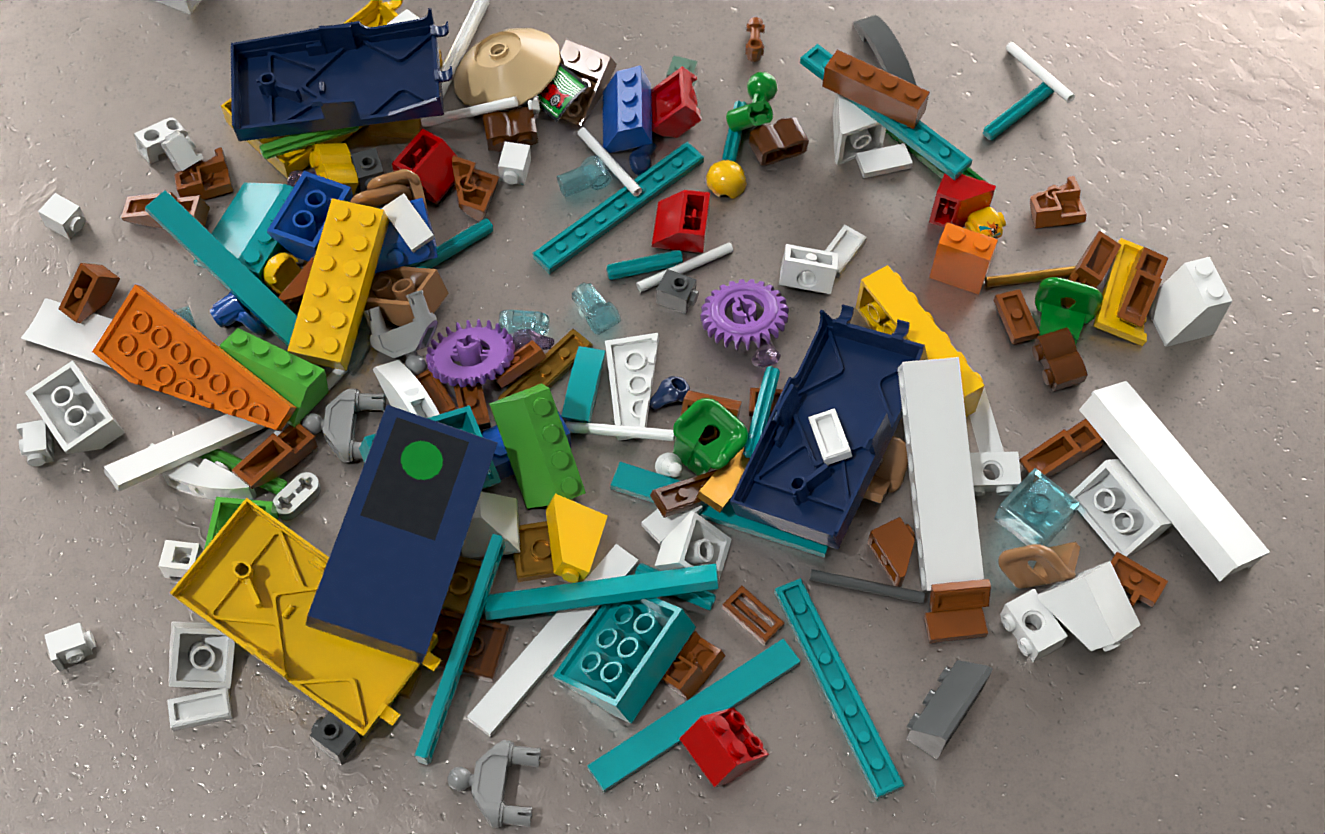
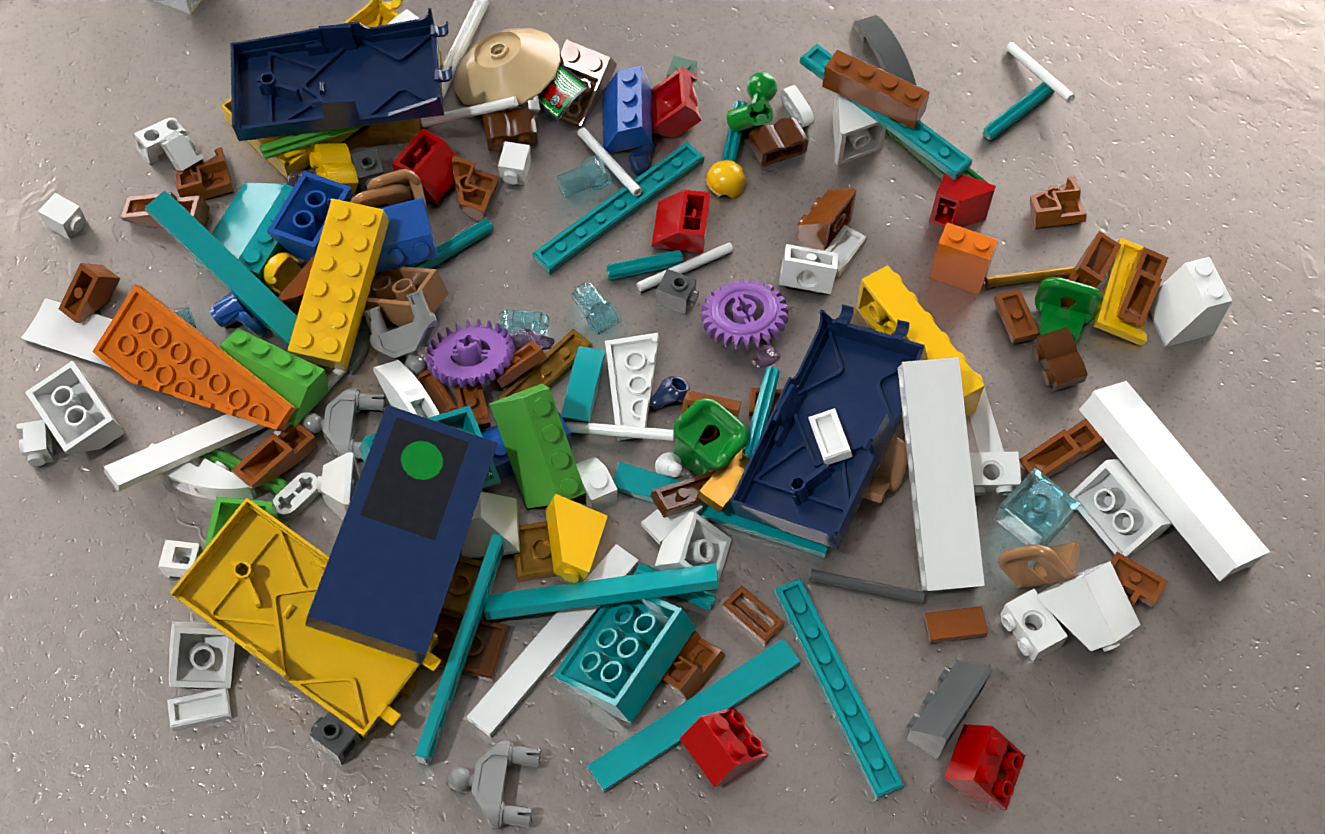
white brick [44,622,96,671] -> none
white tile [382,193,435,252] -> none
dark orange bar [745,17,765,62] -> none
white tile [856,143,913,178] -> none
dark orange slope [867,517,915,587] -> none
dark orange tile [930,579,991,612] -> none
yellow head [965,207,1006,239] -> none
none -> white slope [317,452,360,520]
none -> white slope [576,456,618,512]
none -> white beam [781,85,814,128]
none -> dark orange slope [797,188,857,251]
none -> red slope [944,724,1025,810]

